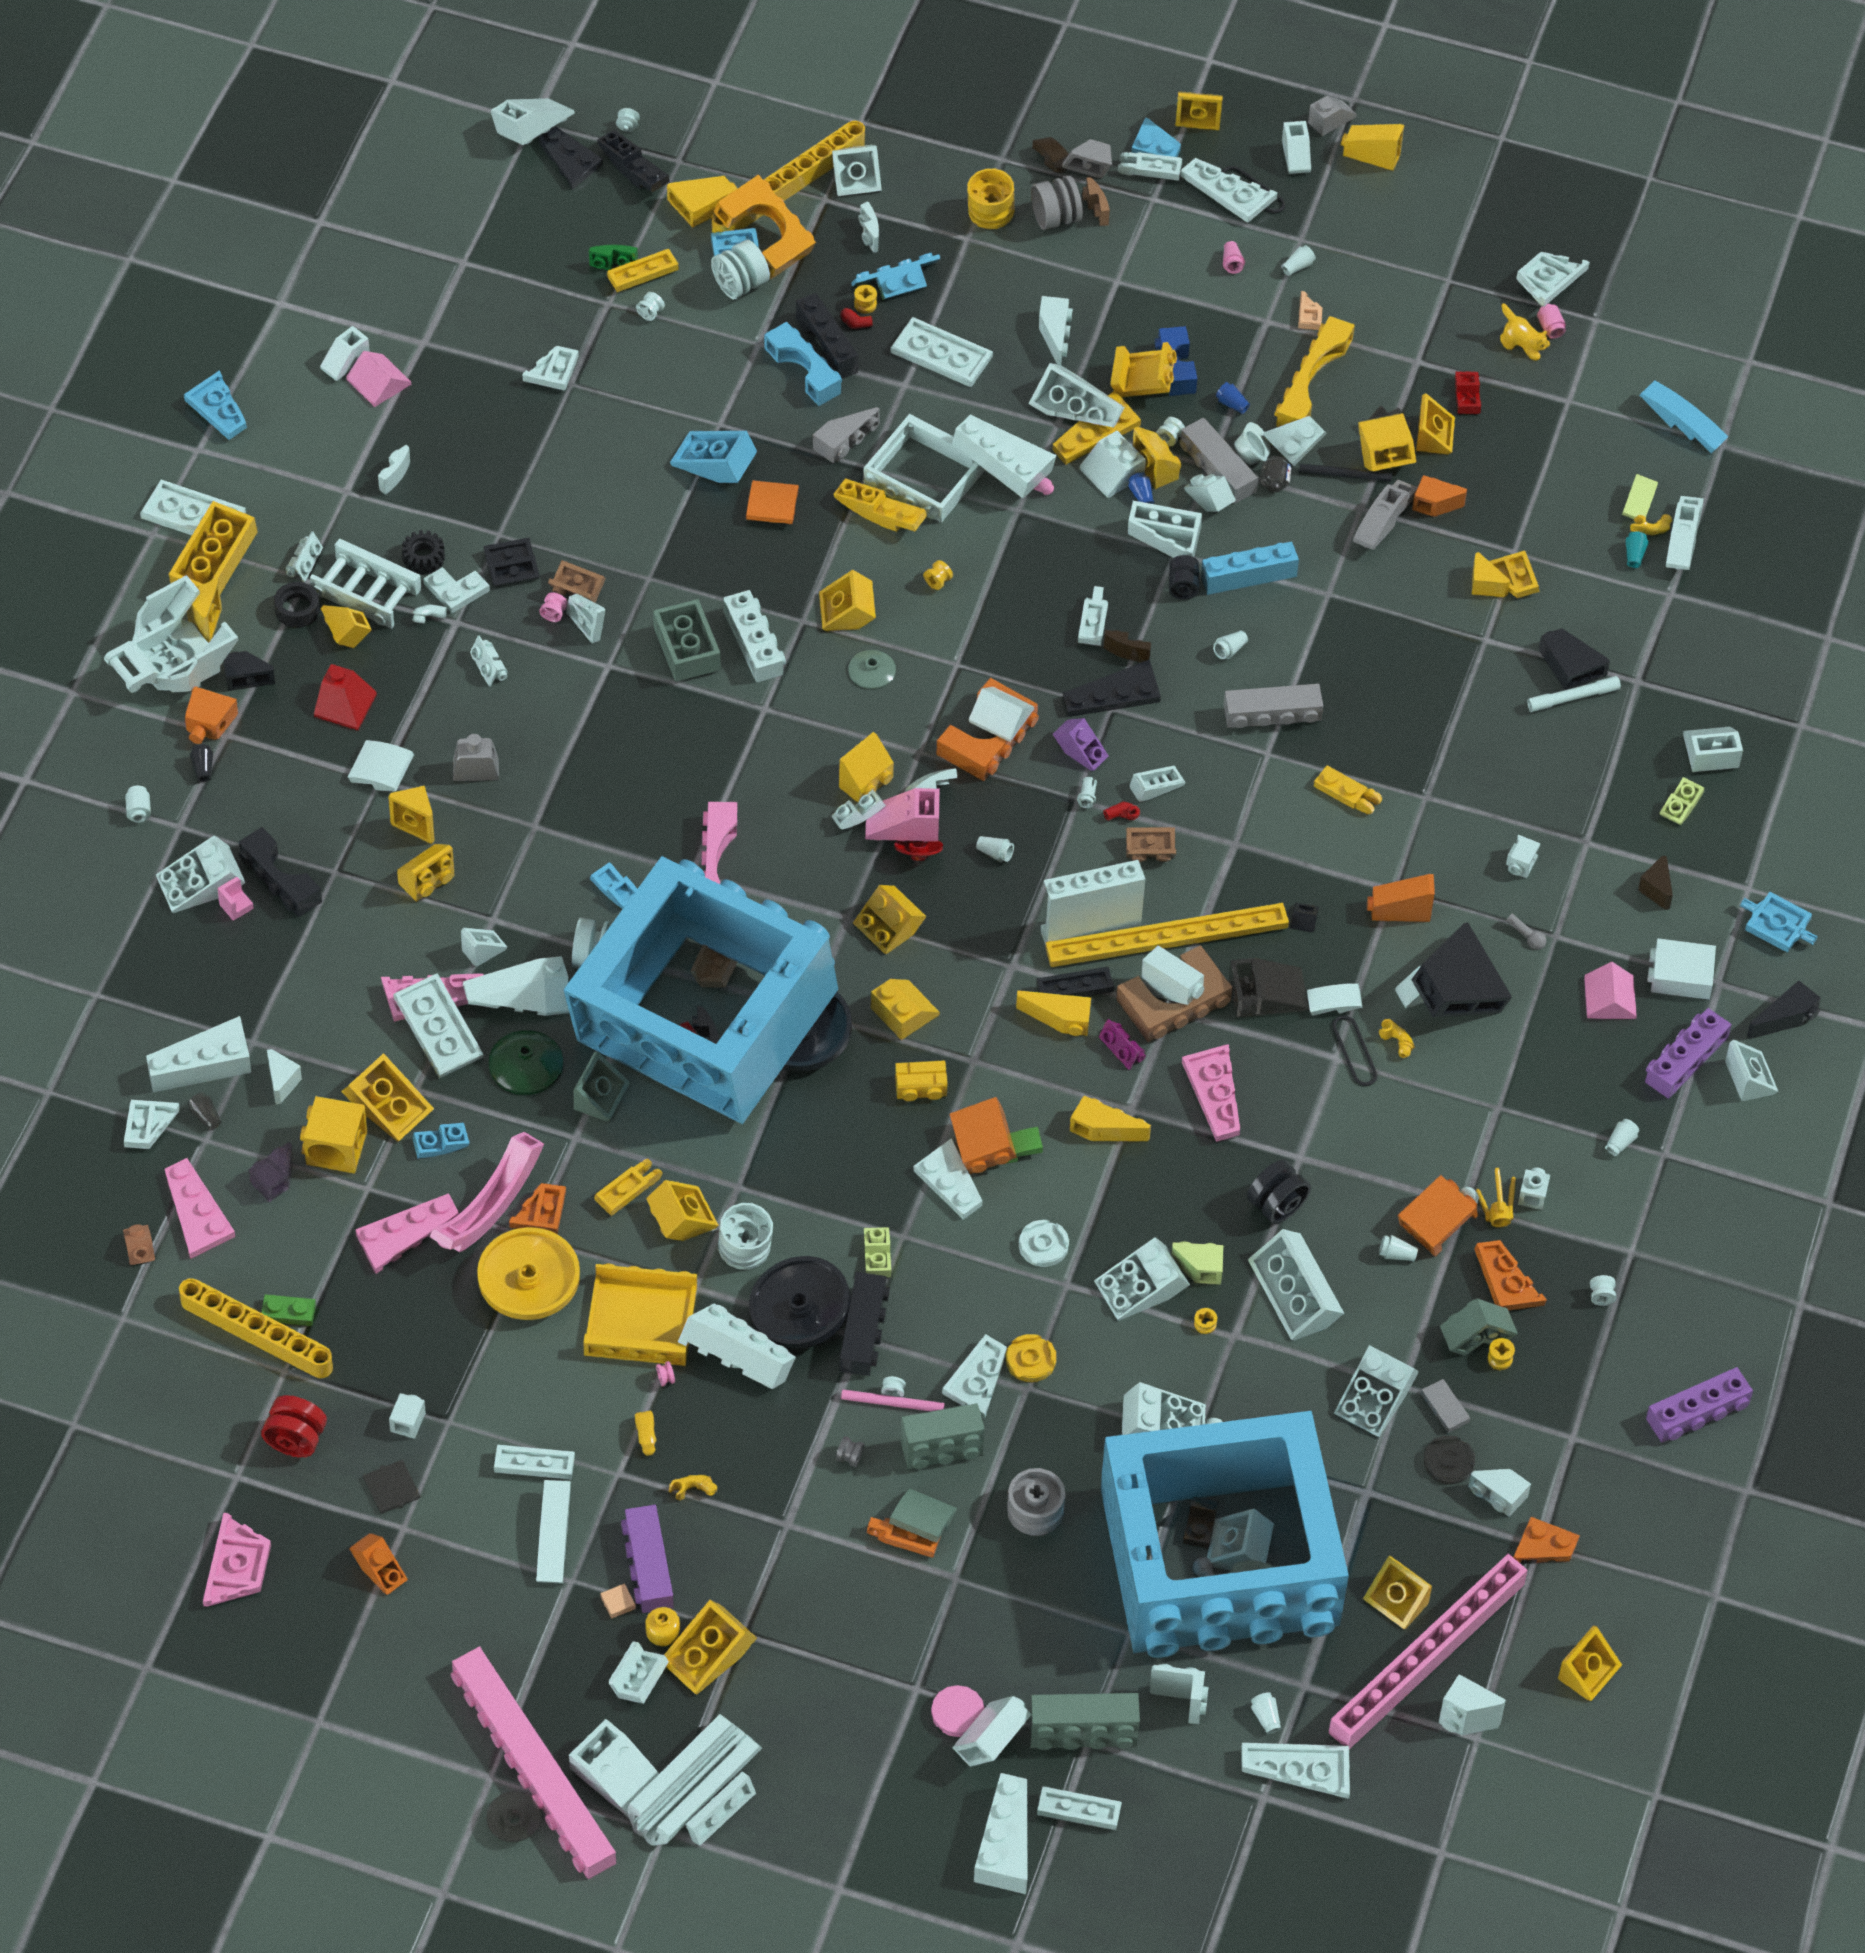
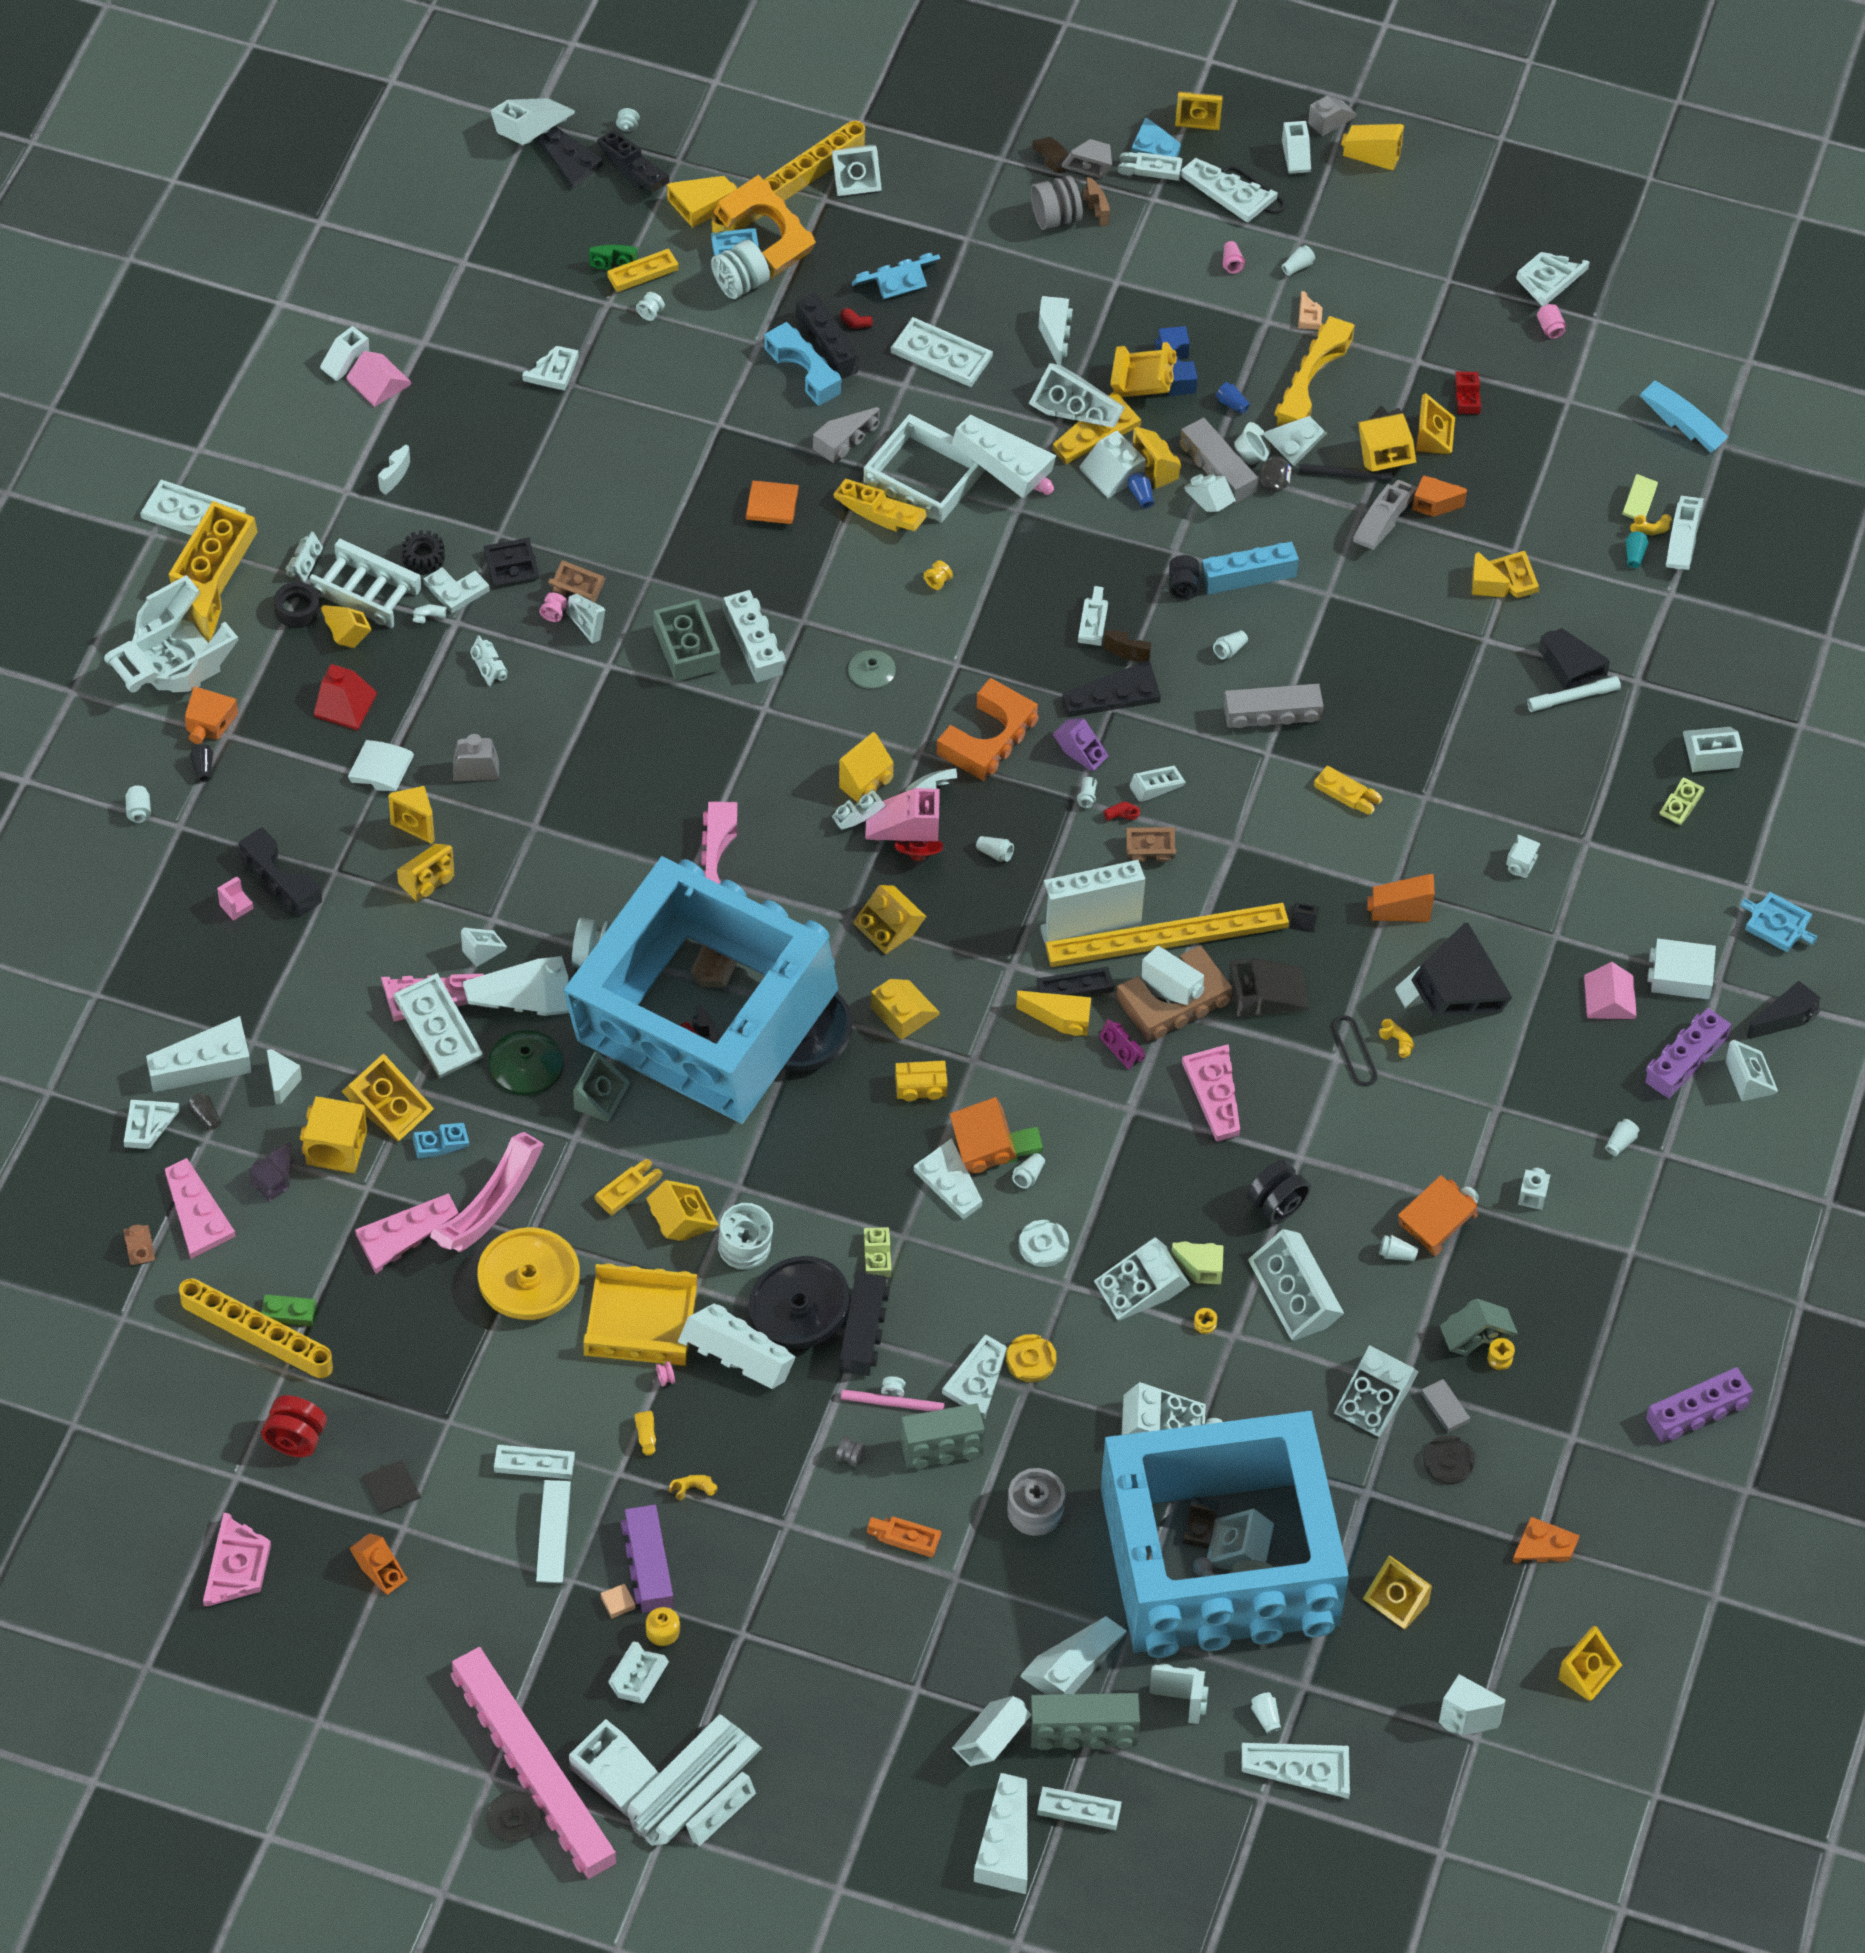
light aqua slope [156,835,245,913] -> none
medium azure wing [184,371,247,440] -> none
black slope [223,651,275,691] -> none
light aqua brick [389,1393,426,1439] -> none
orange wing [509,1183,566,1234] -> none
medium azure slope [590,862,637,909] -> none
yellow slope [664,1600,757,1695] -> none
medium azure slope [670,431,757,483] -> none
yellow slope [819,570,876,631] -> none
yellow wheel [854,285,877,314] -> none
light aqua slope [859,202,879,253] -> none
sand green slope [889,1488,957,1543] -> none
bright pink tile [931,1685,985,1737] -> none
yellow wheel [967,168,1015,229] -> none
light aqua slope [969,687,1034,742] -> none
yellow slope [1069,1096,1151,1141] -> none
light aqua wedge [1128,501,1202,558] -> none
light aqua wheel [1156,417,1185,446] -> none
light aqua slope [1307,984,1363,1016] -> none
bright pink brick [1329,1554,1528,1749] -> none
light aqua slope [1468,1469,1531,1517] -> none
orange wing [1474,1240,1547,1310] -> none
yellow plant [1475,1168,1516,1227] -> none
yellow animal [1500,303,1550,361] -> none
light grey bar [1506,913,1546,950] -> none
light aqua wheel [1590,1275,1616,1306] -> none
dark brown slope [1638,856,1673,910] -> none
none -> light aqua cone [1012,1153,1045,1189]
none -> light aqua wedge [1021,1616,1127,1695]

